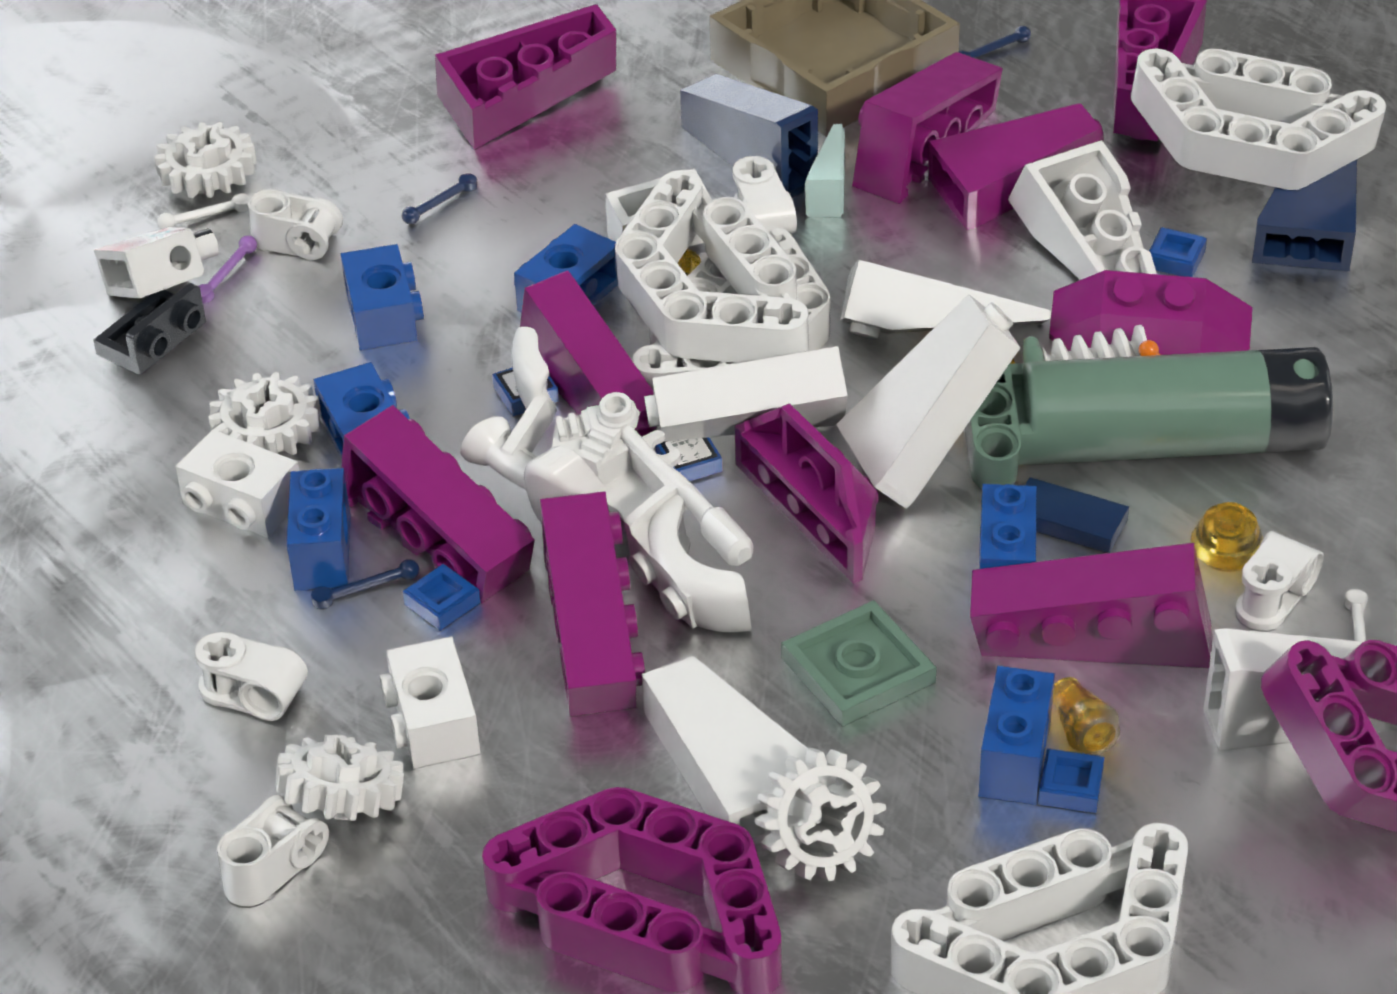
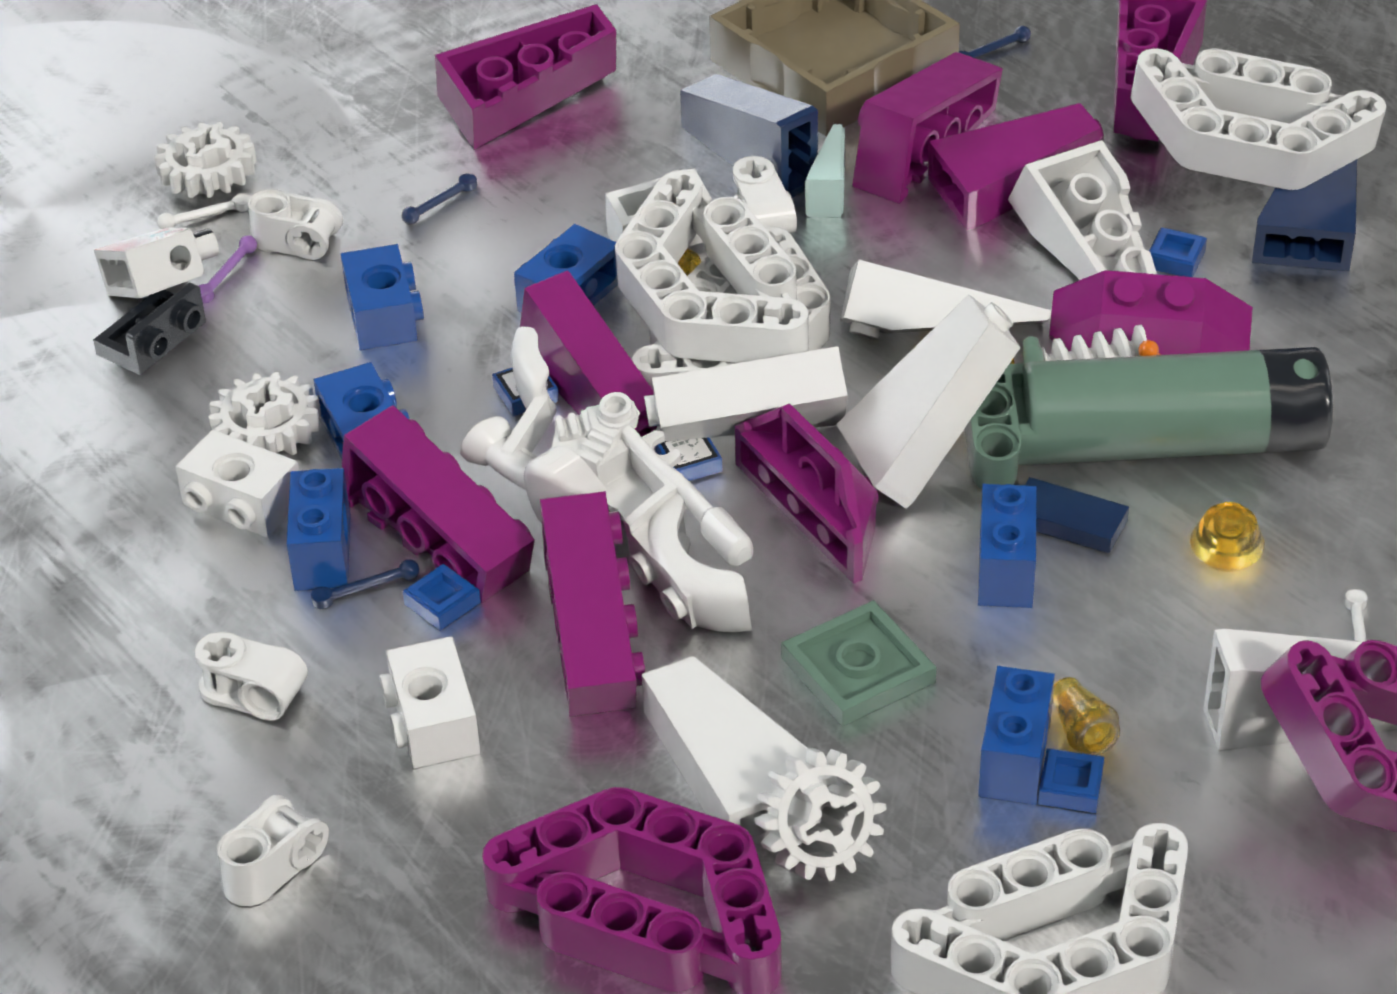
white gear [275,735,404,820] -> none
magenta wedge [970,543,1212,668] -> none
white piece [1235,531,1324,631] -> none

